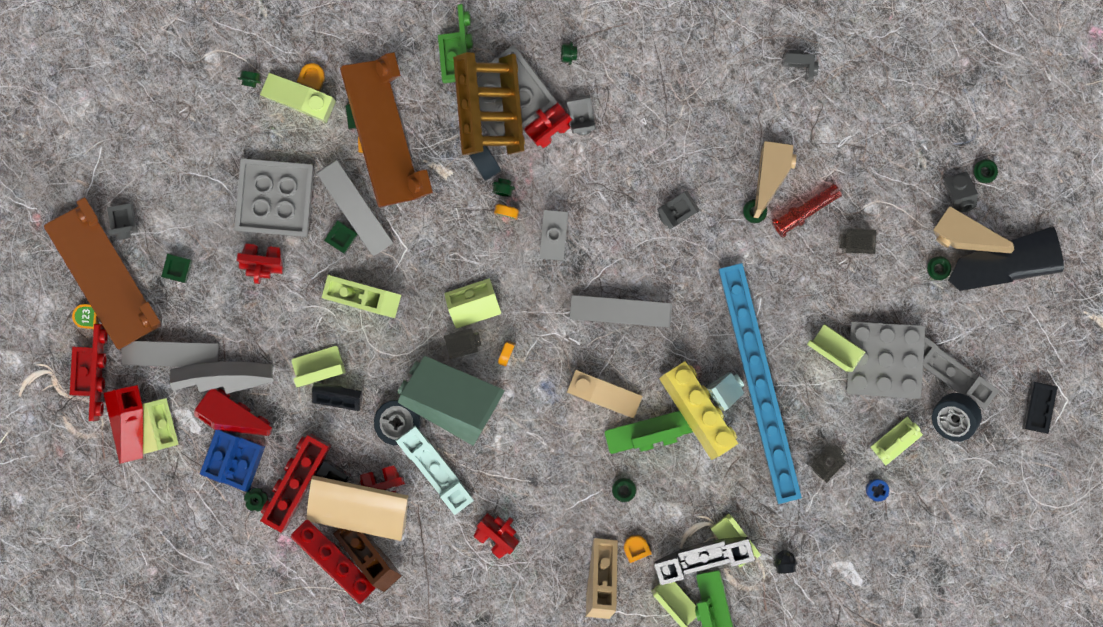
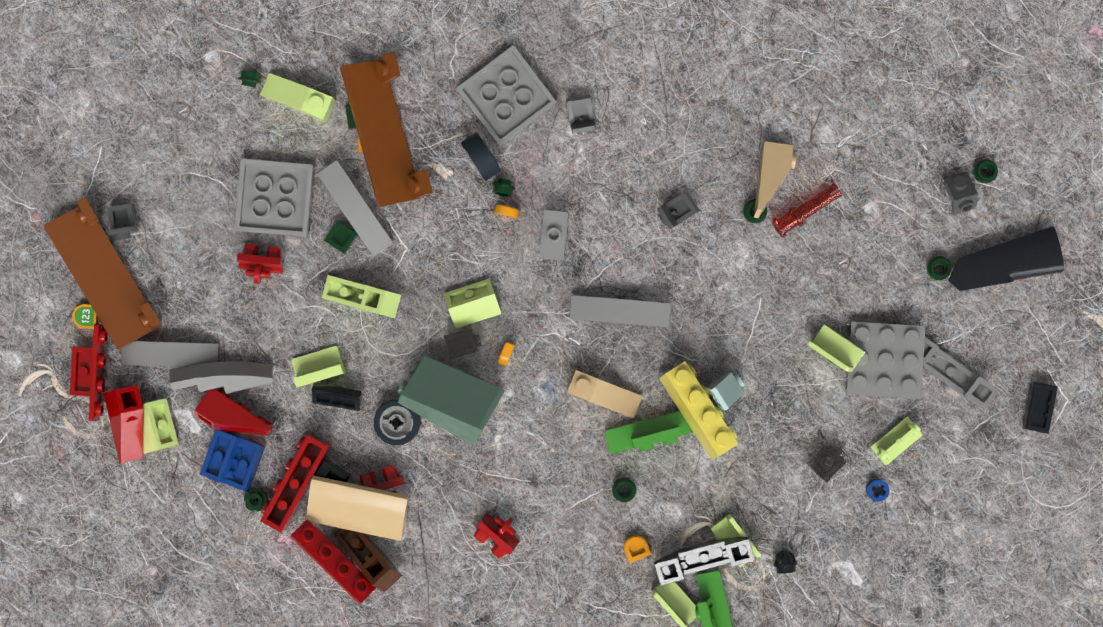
dark green plate [161,254,193,283] -> none
light orange tile [297,63,325,92] -> none
light aqua slope [396,426,474,515] -> none
bright green bracket [438,4,473,84] -> none
pearl gold fence [453,52,525,155] -> none
red hips [524,102,572,148] -> none
dark green plate [561,41,577,65] -> none
tan slope [586,538,618,619] -> none
dark azure plate [718,263,802,504] -> none
dark grey bracket [782,50,819,82] -> none
clear smoke brick [839,228,876,255] -> none
wheel [931,393,982,442] -> none
tan slope [933,206,1014,253] -> none

